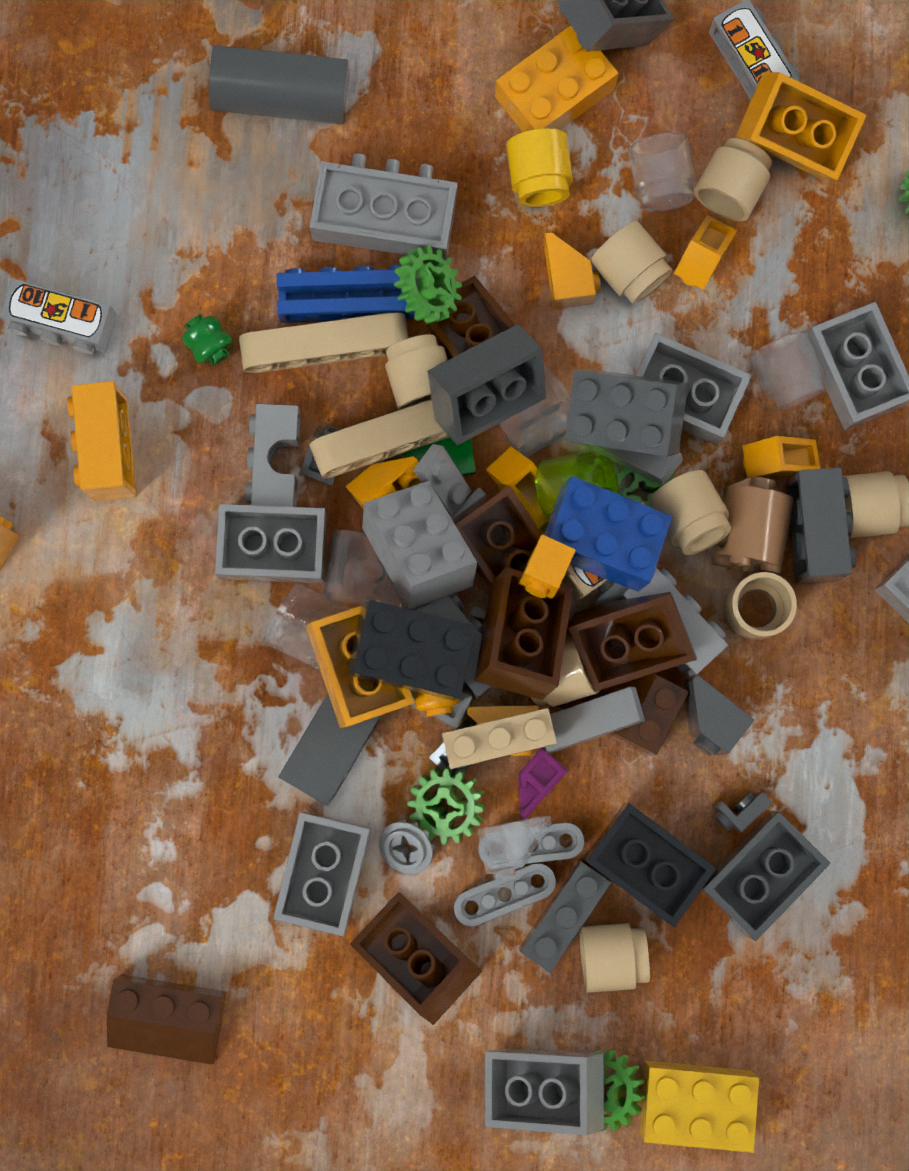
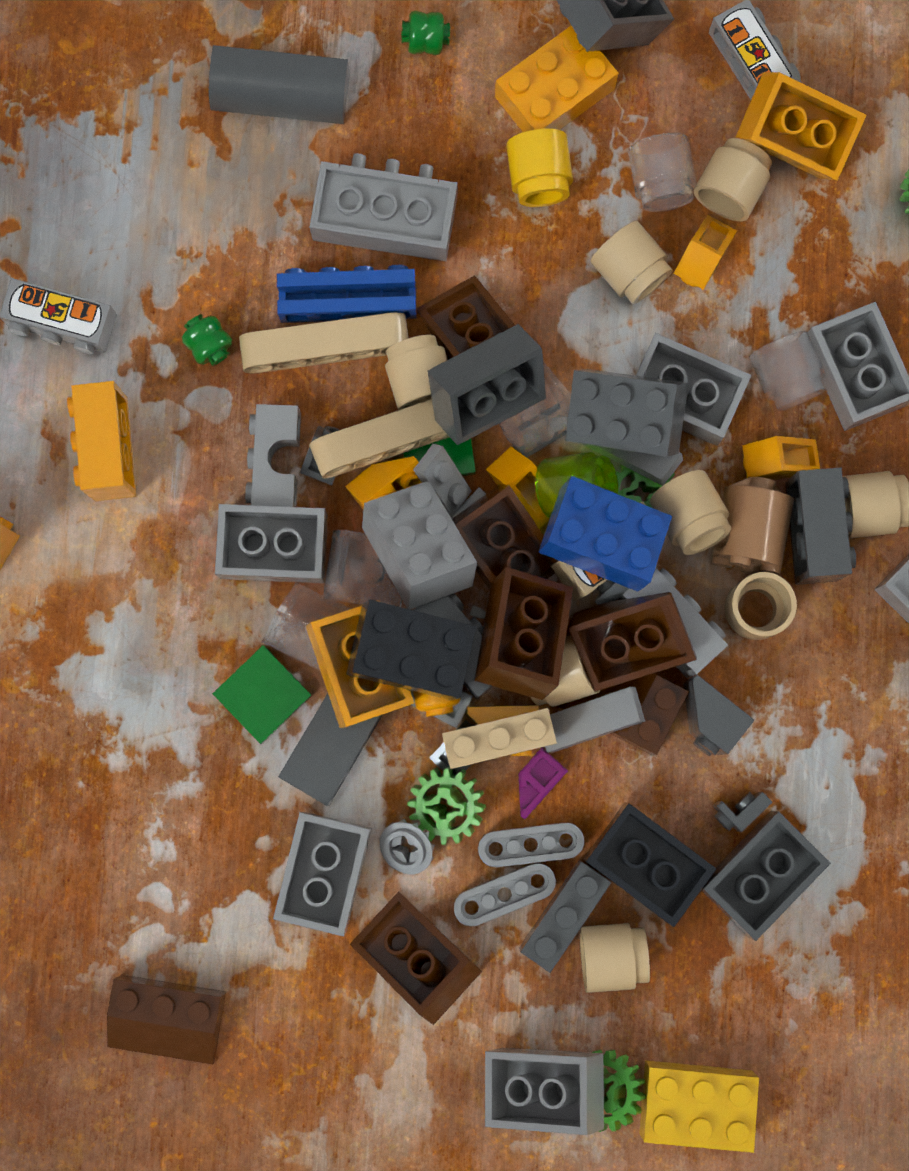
bright green gear [394,245,462,324] -> none
clear slope [477,815,552,880] -> none
light orange slope [519,534,576,599] -> none
light orange slope [543,233,601,309] -> none
none -> green tile [212,645,312,744]
none -> green piece [401,10,450,56]

